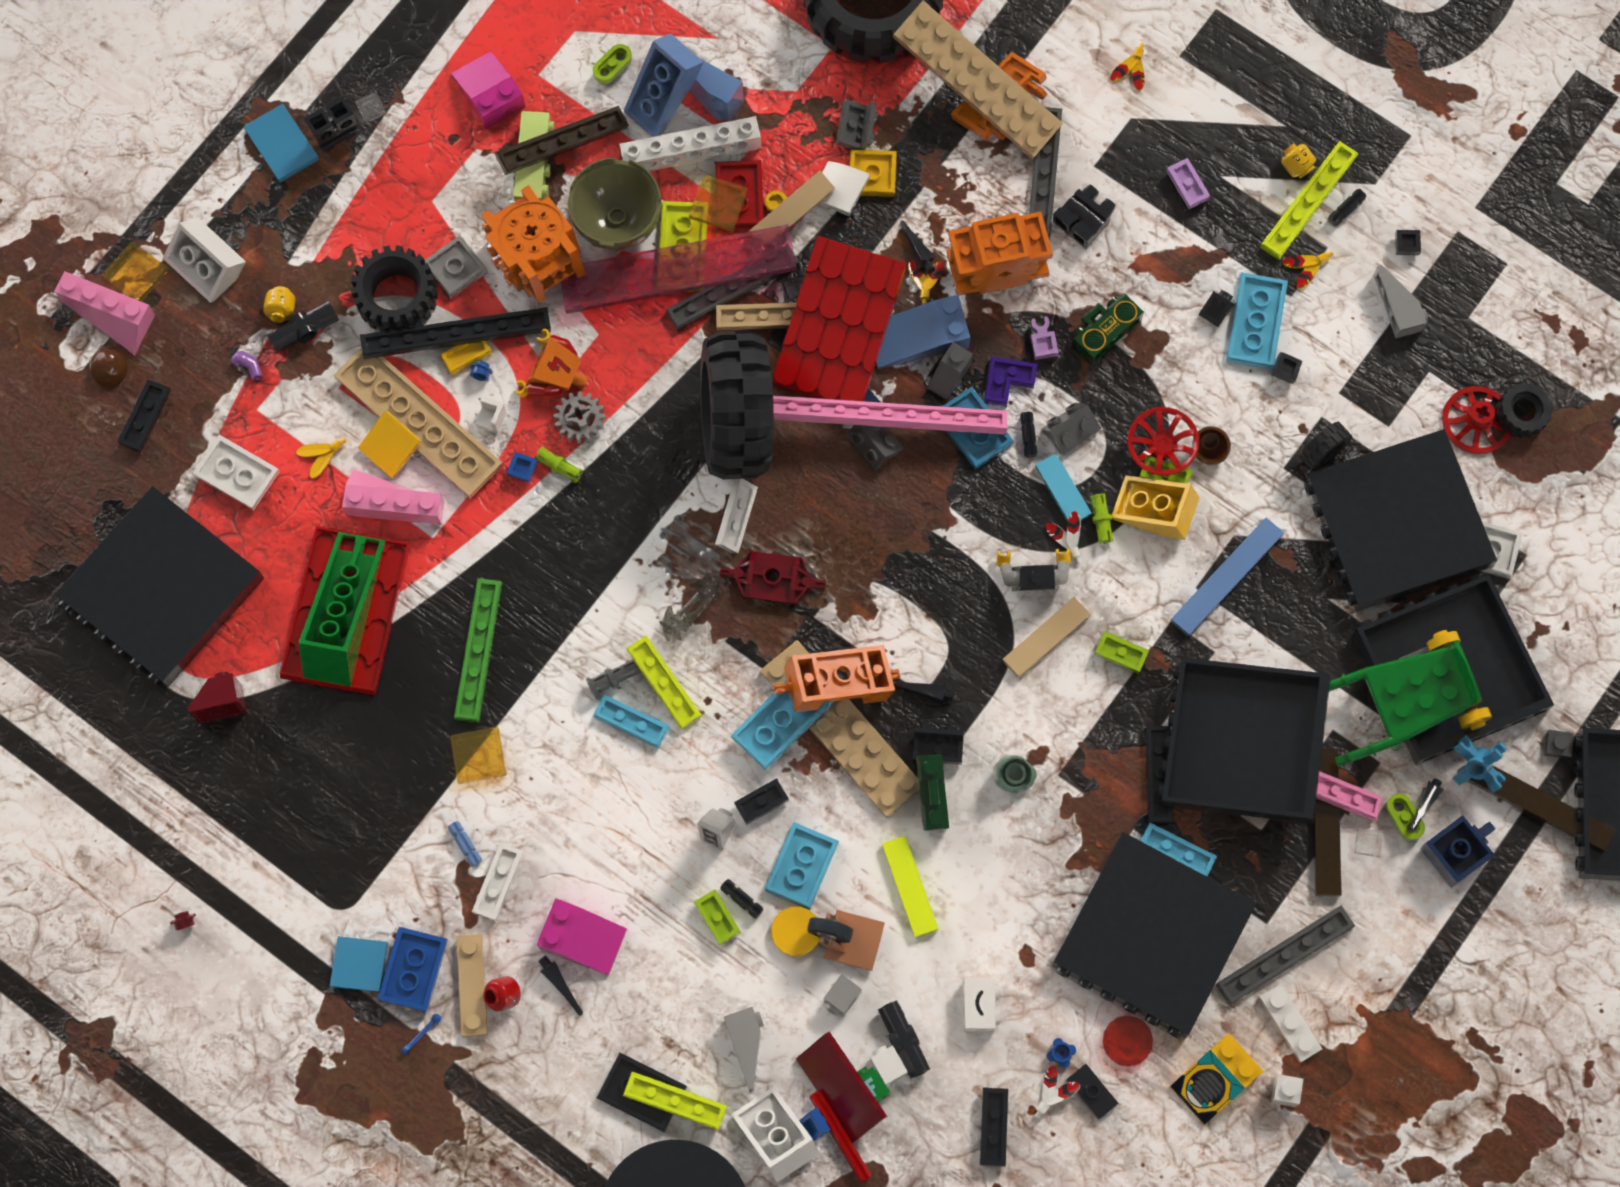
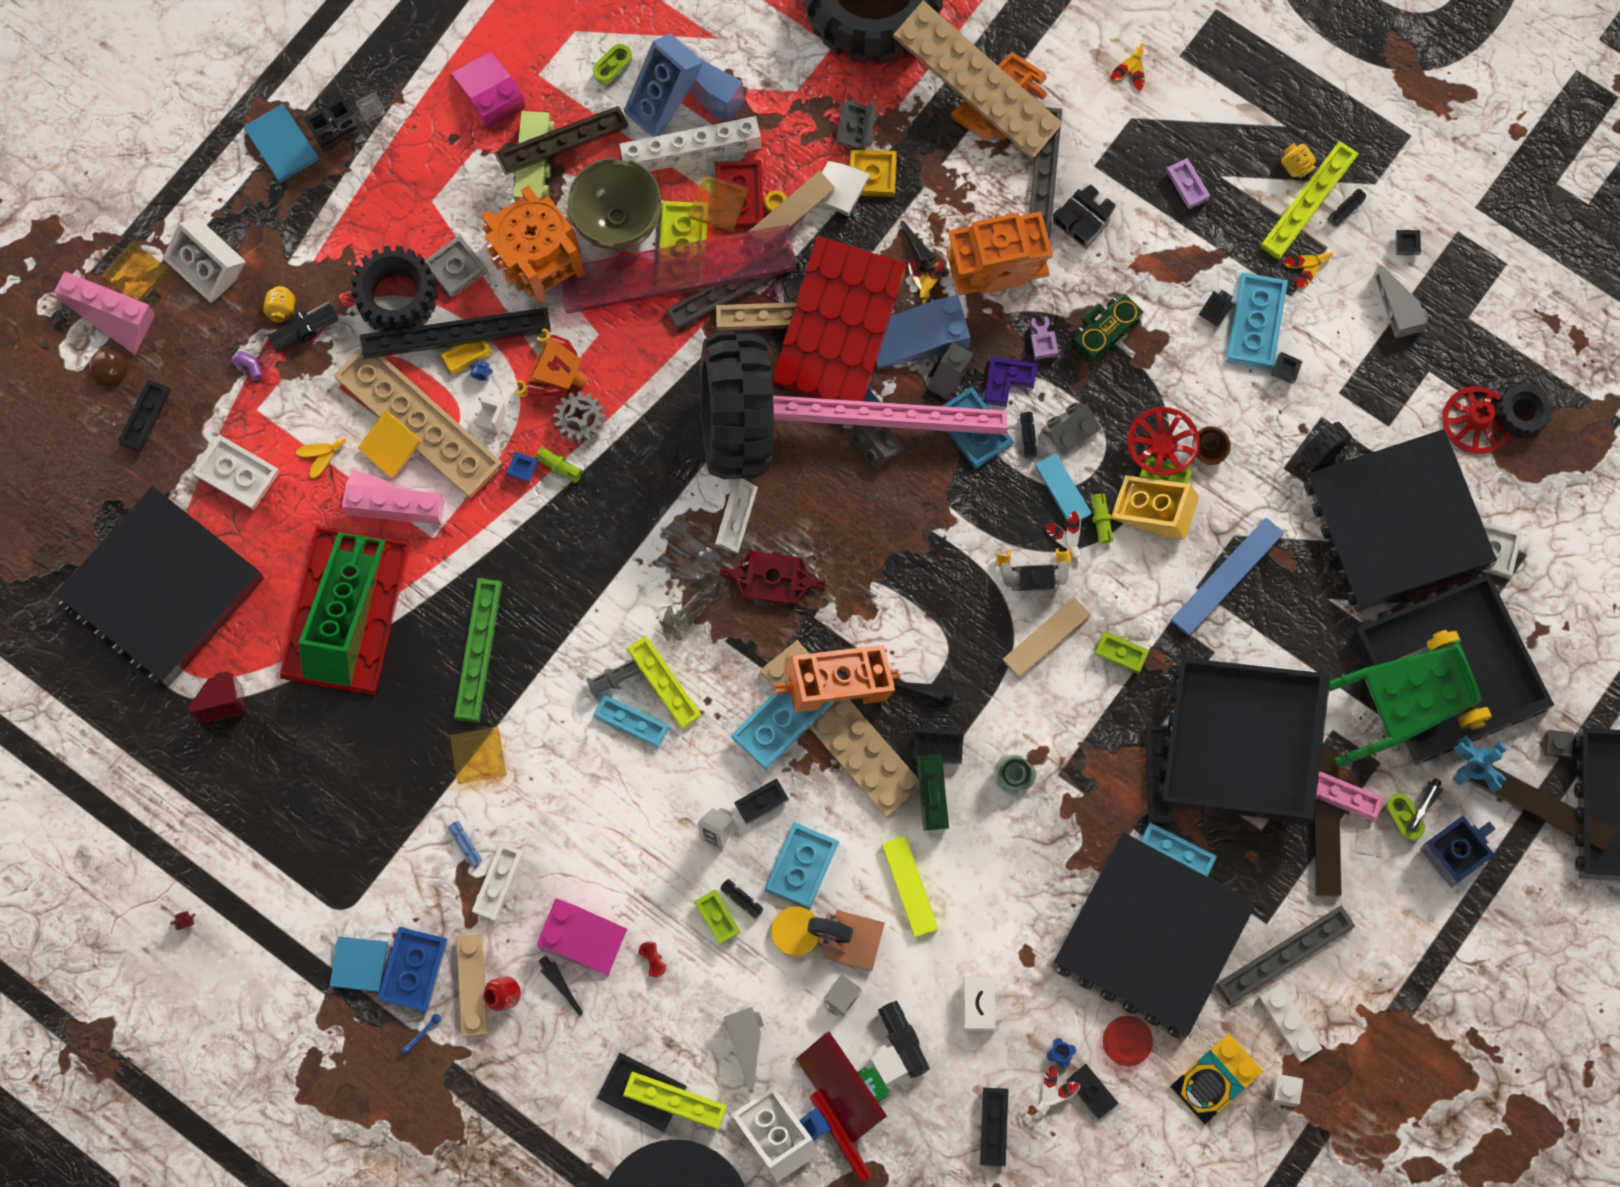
none -> red piece [638,941,667,978]

